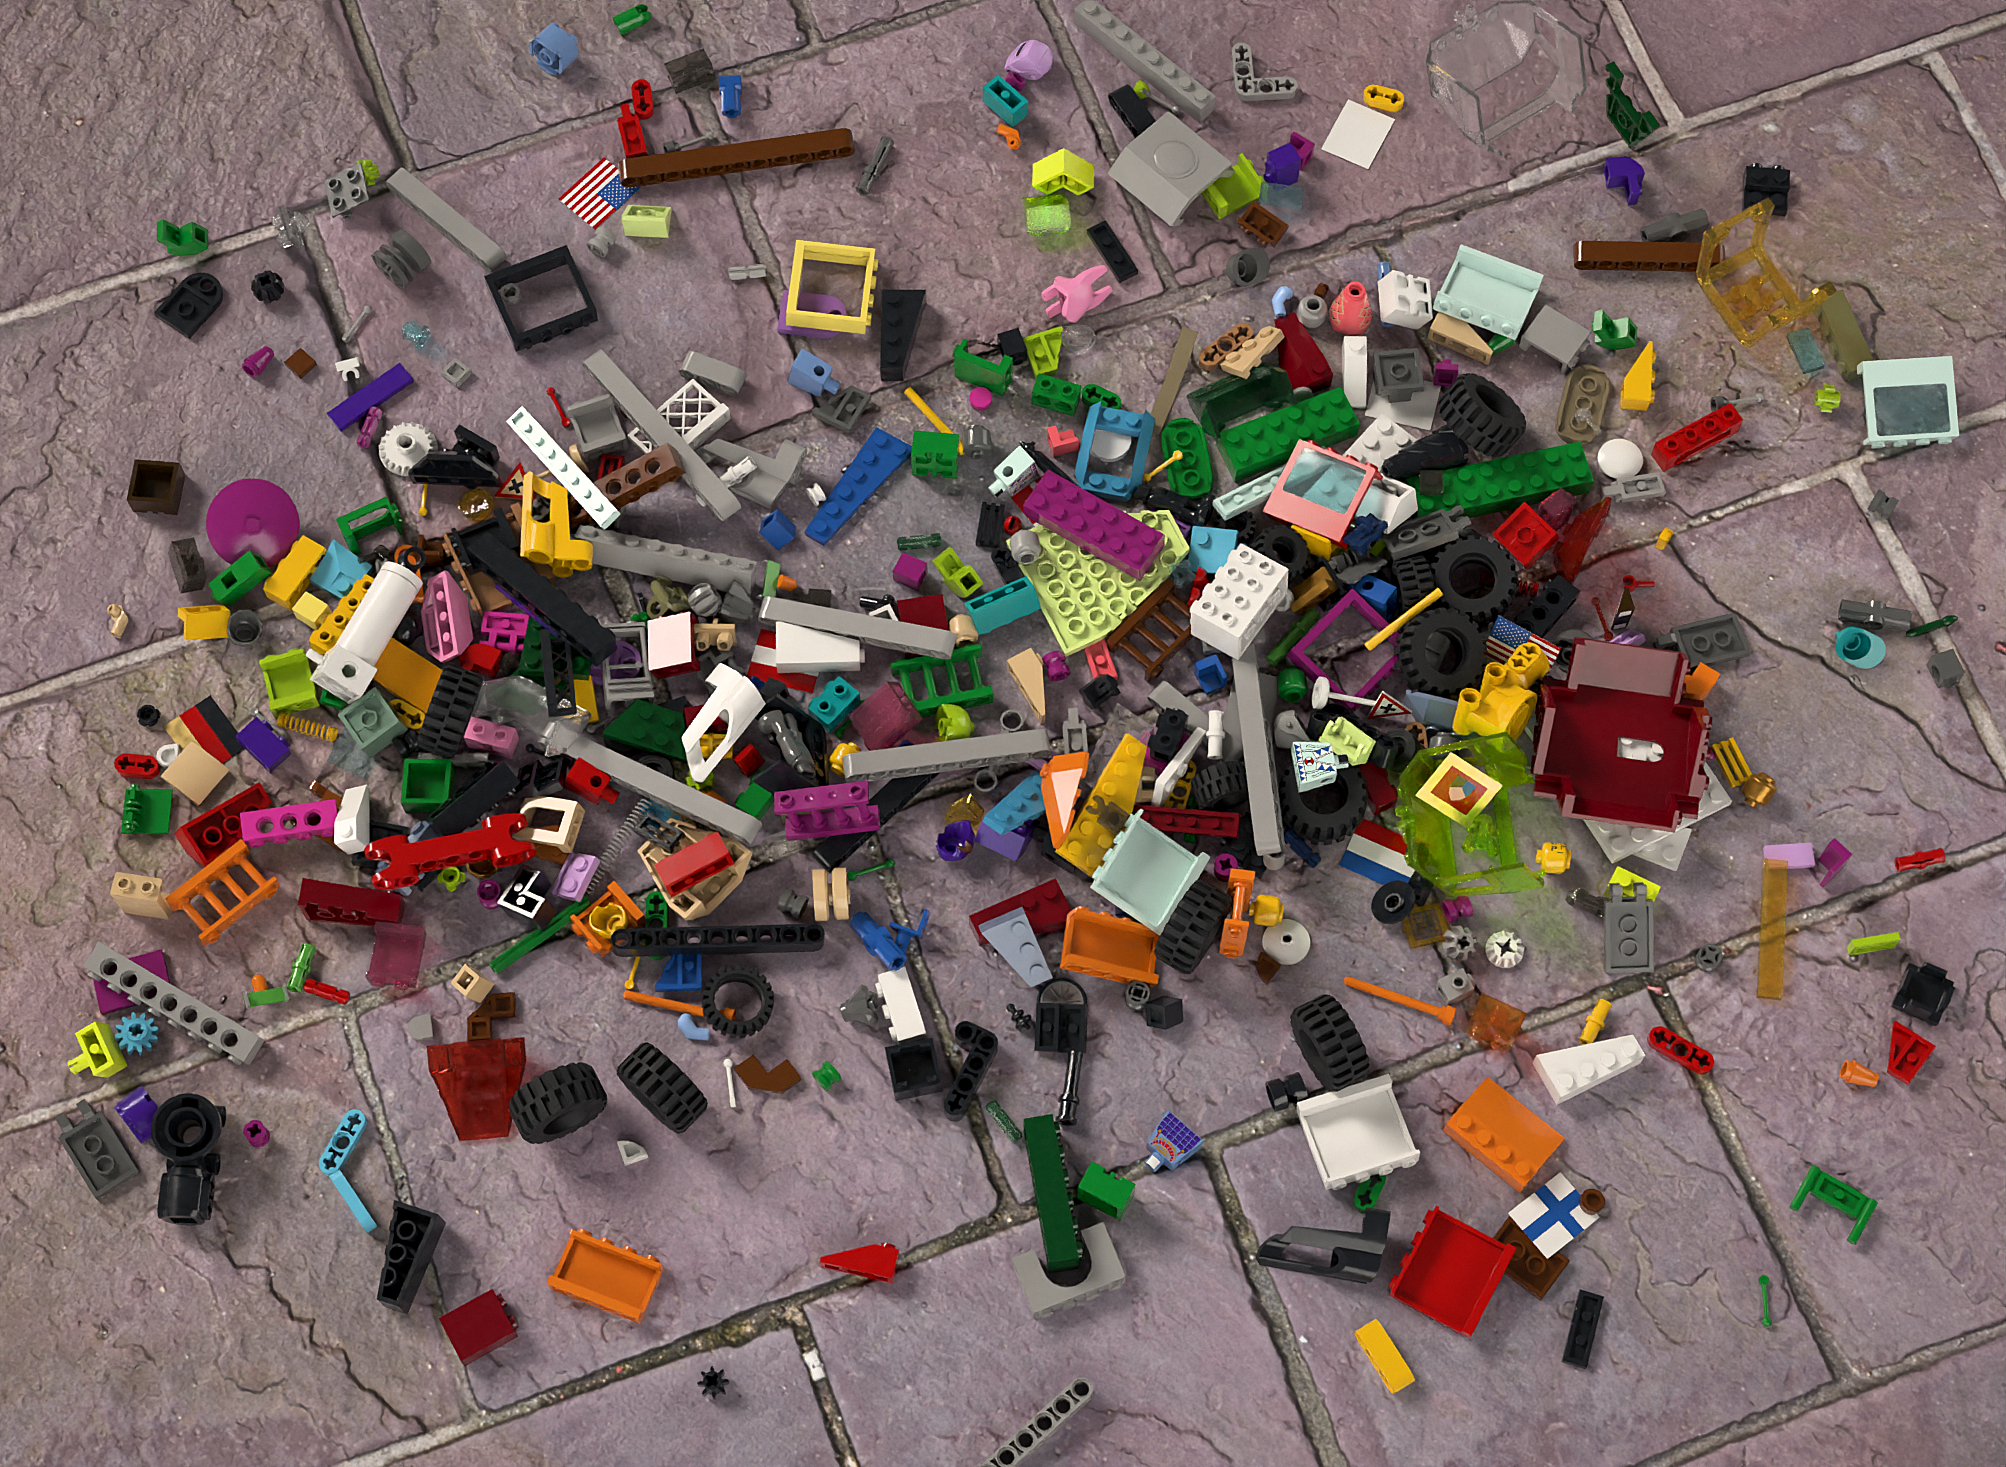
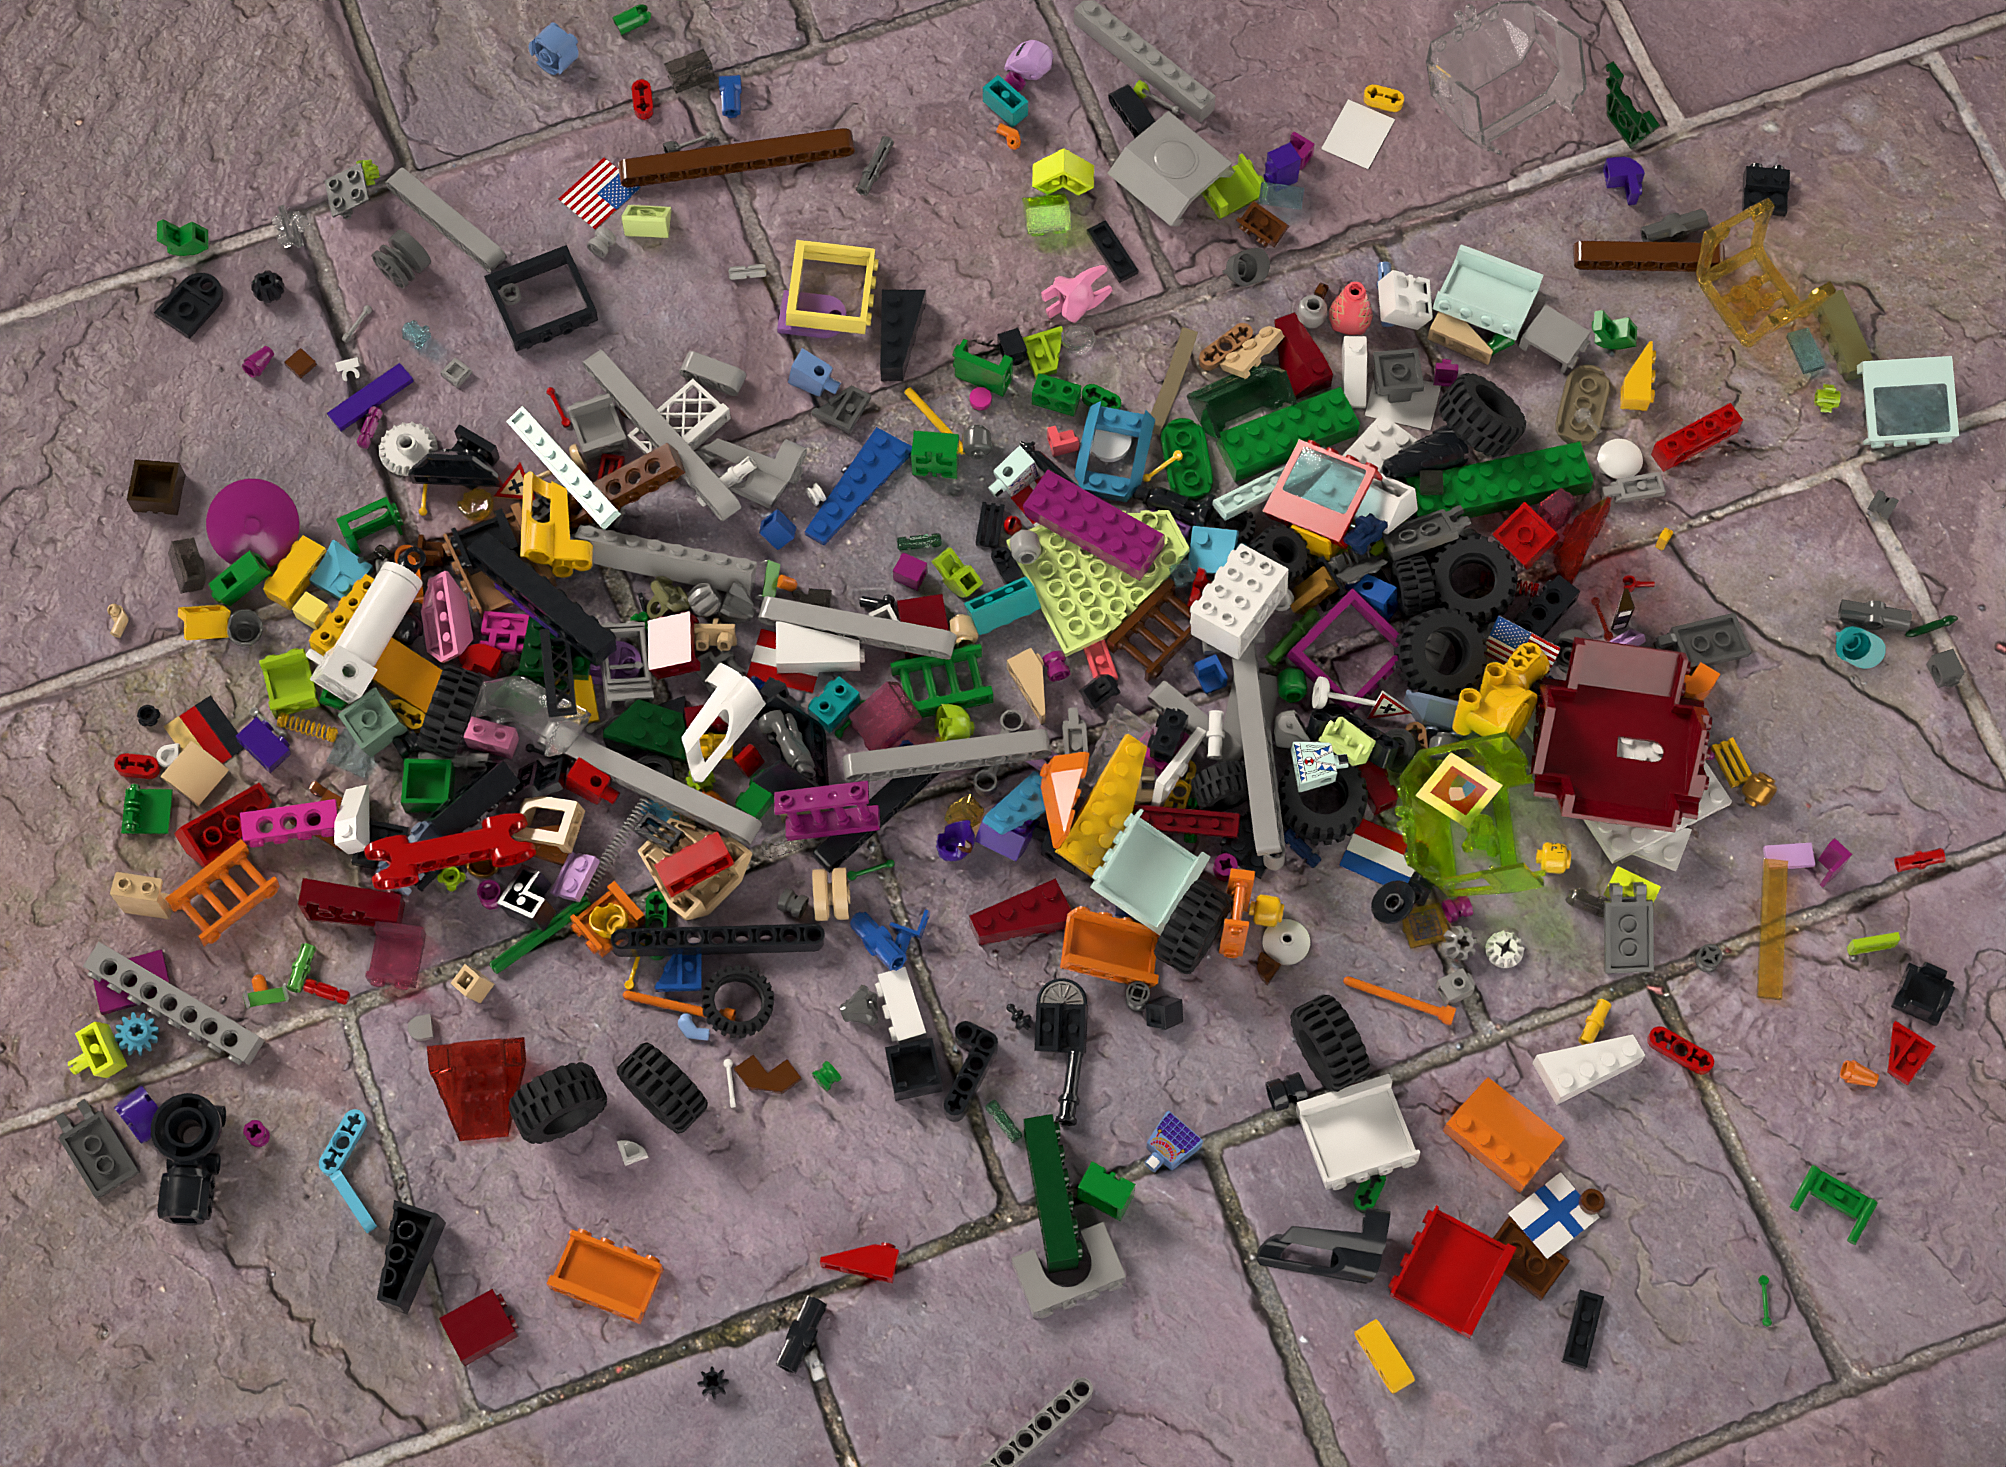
reddish brown tile [467,992,516,1044] -> none
red hinge [617,103,648,159] -> none
yellow head [829,742,861,778] -> none
wedge [978,907,1053,987] -> none
clear smoke plate [1085,795,1130,835] -> none
light grey beam [1231,42,1298,101] -> none
light blue arm [1272,286,1293,318] -> none
light grey piece [1290,387,1313,404] -> none
yellow bar [1364,588,1443,652] -> none
clear orange brick [1465,993,1527,1052] -> none
hinge [1710,393,1764,412] -> none
none -> black piece [776,1296,827,1374]

